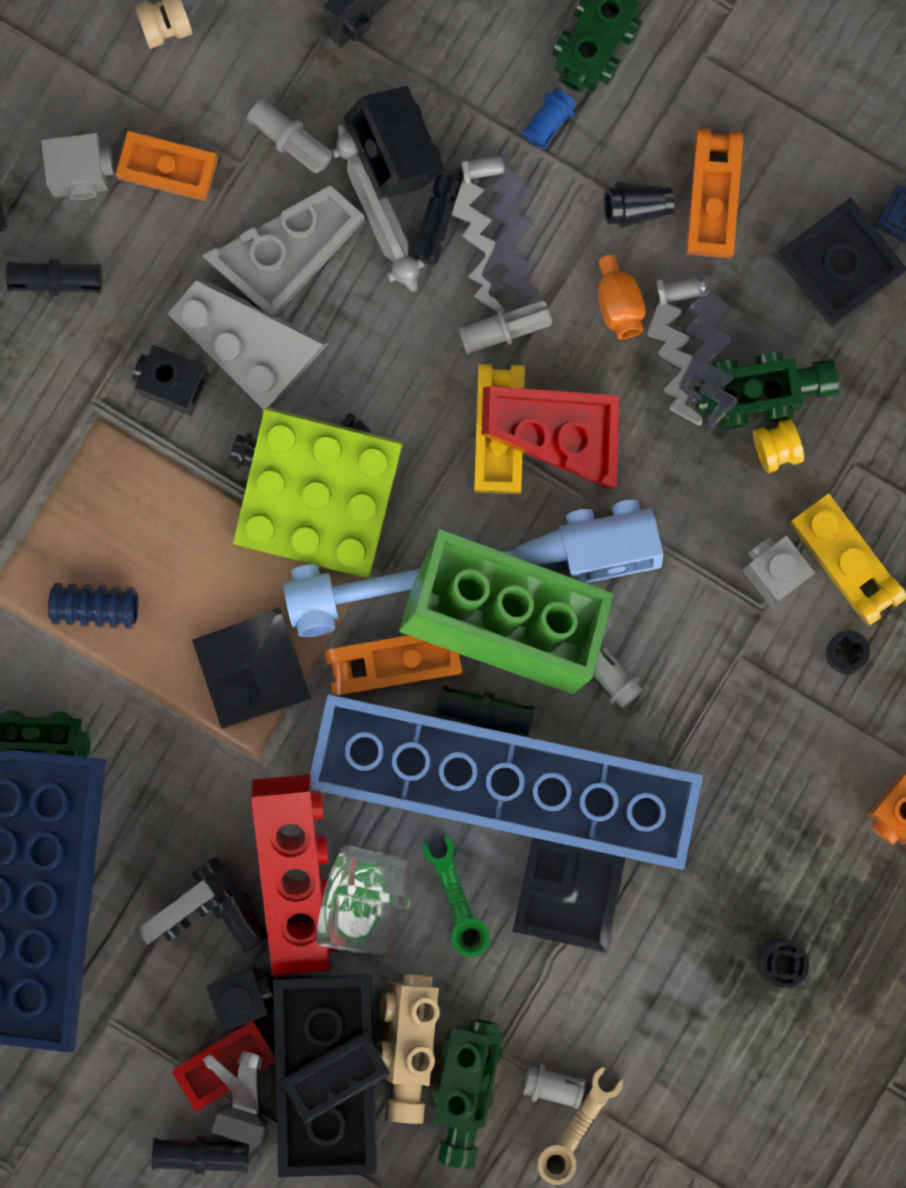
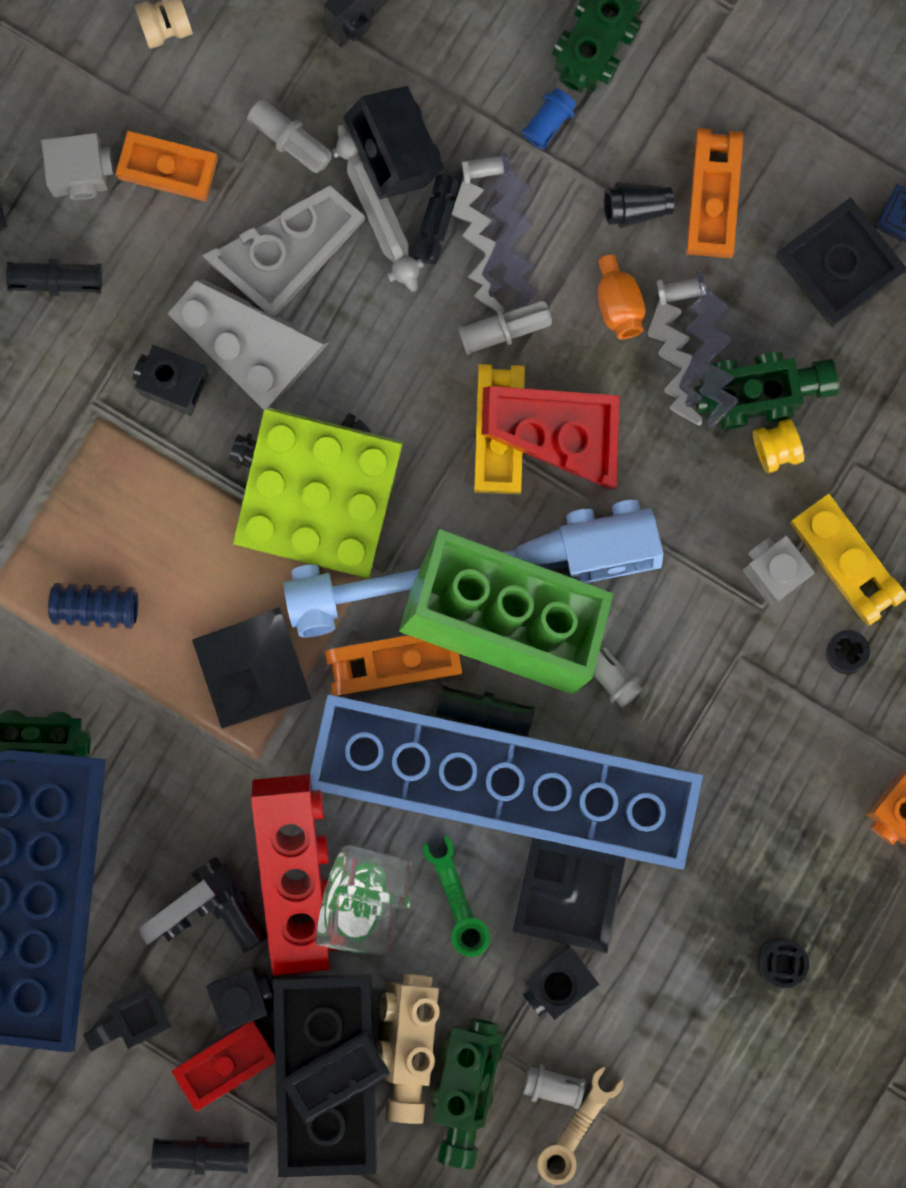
piece [202,1051,268,1147] -> none
none -> black plate [83,984,172,1052]
none -> black brick [522,944,600,1020]

